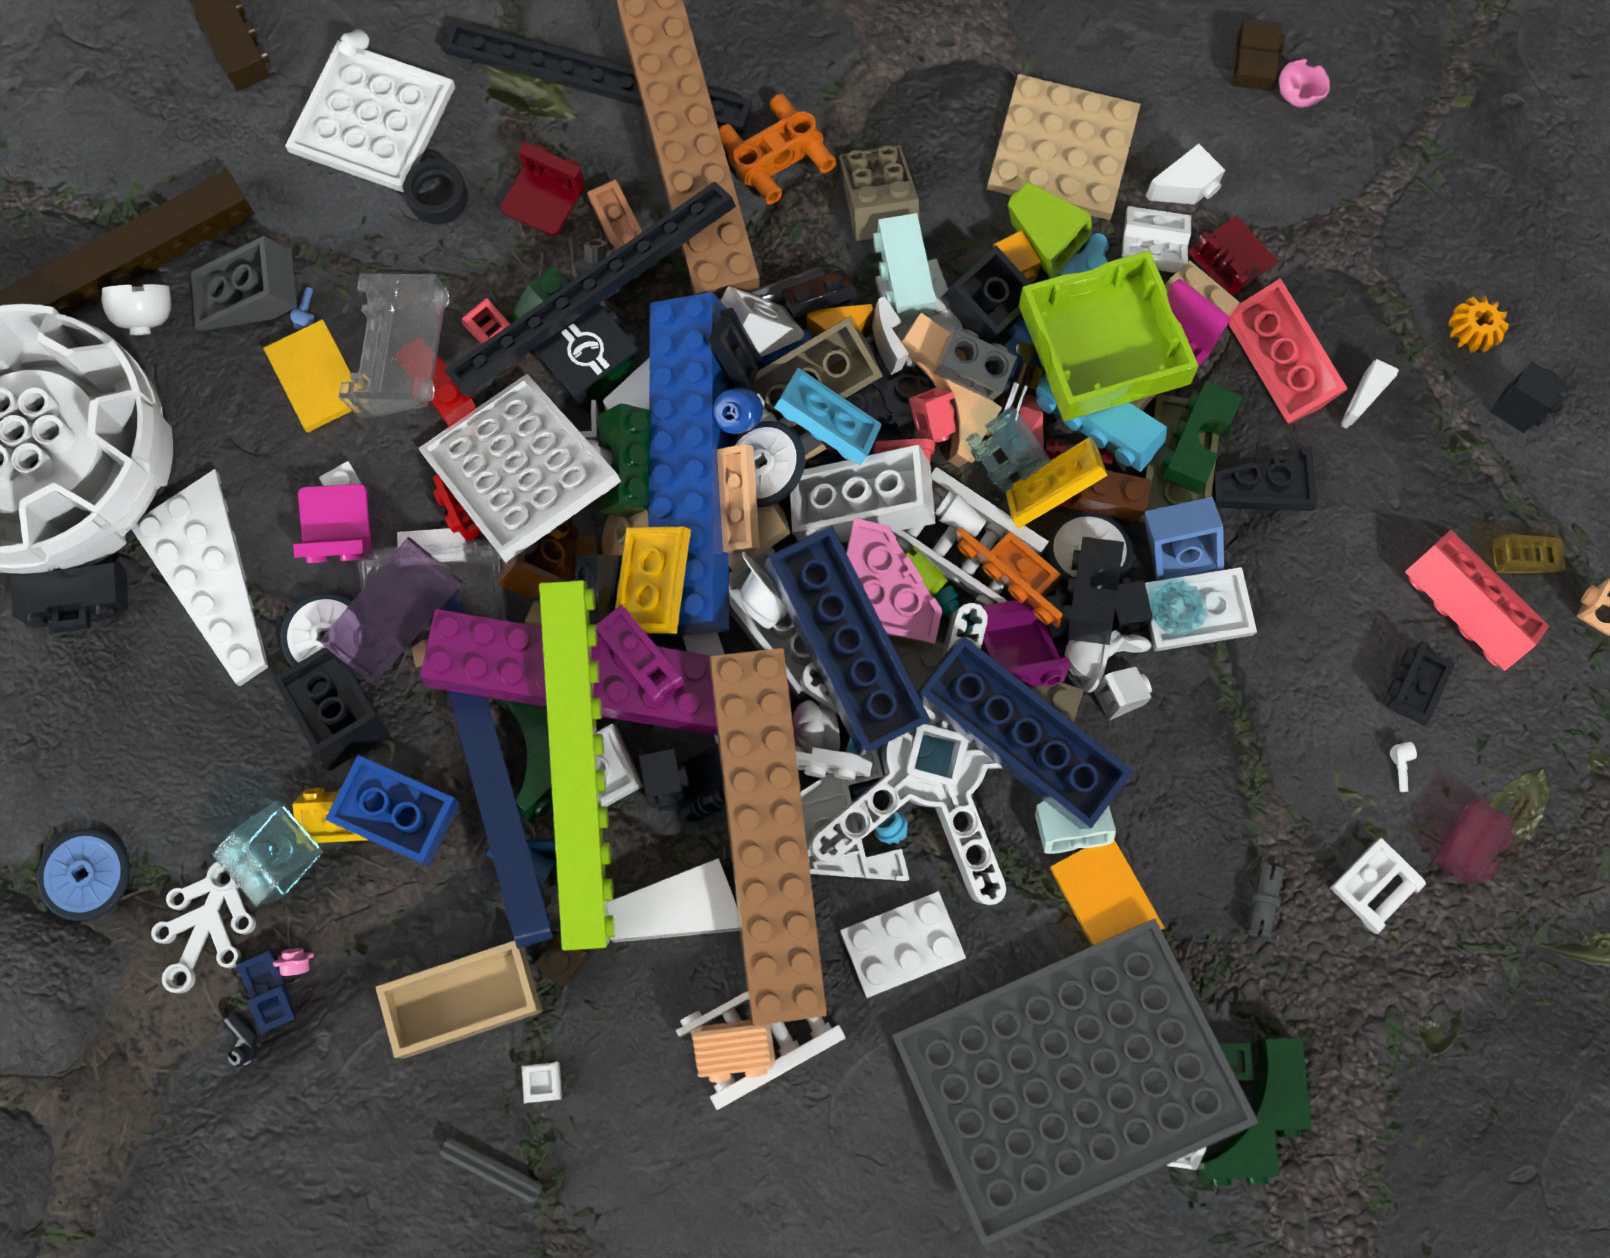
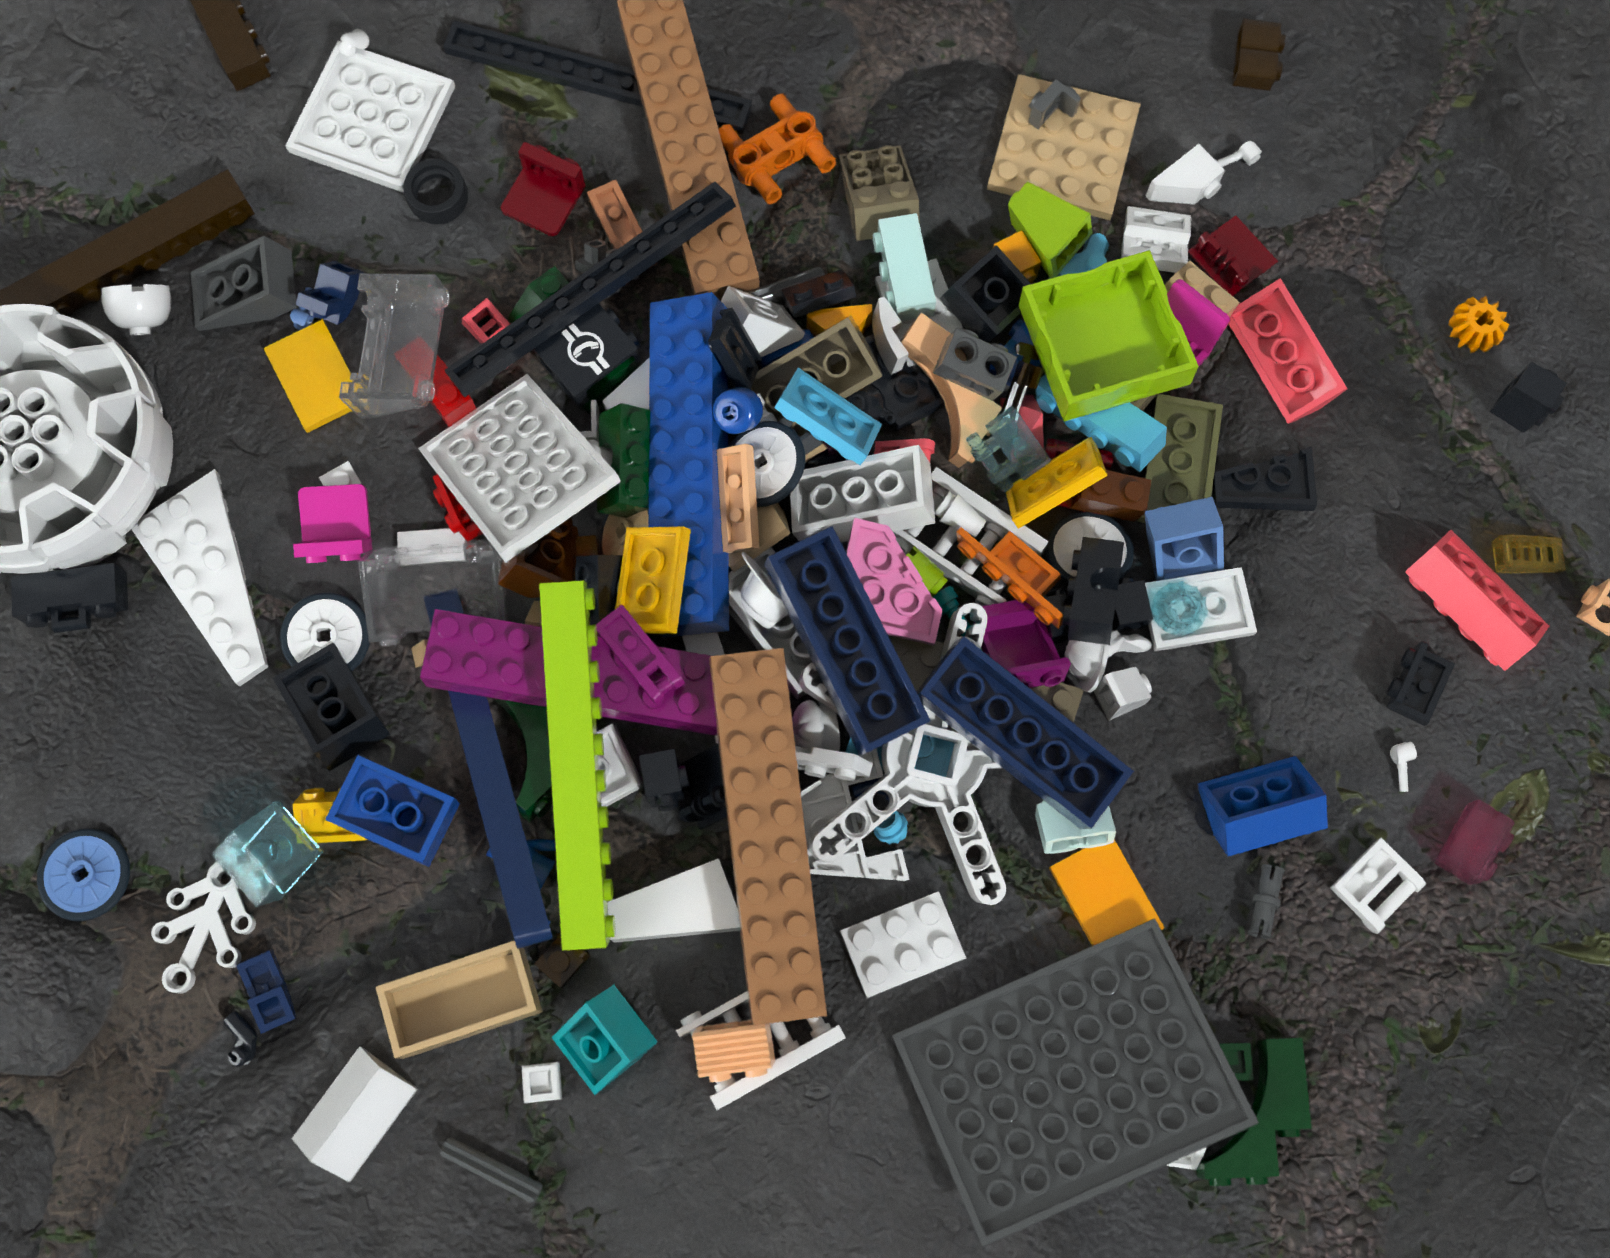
bright pink plate [273,948,314,976] -> none
clear purple tile [318,536,463,685] -> none
coral brick [909,387,956,442] -> none
dark green arch [1161,381,1243,495] -> none
bright pink hair [1279,59,1330,108] -> none
white slope [1341,359,1399,429] -> none
none -> white slope [292,1046,418,1182]
none -> dark blue brick [296,261,364,325]
none -> teal slope [551,985,658,1095]
none -> dark grey bracket [1028,79,1081,129]
none -> blue slope [1198,756,1328,856]
none -> white hand [1216,141,1262,167]

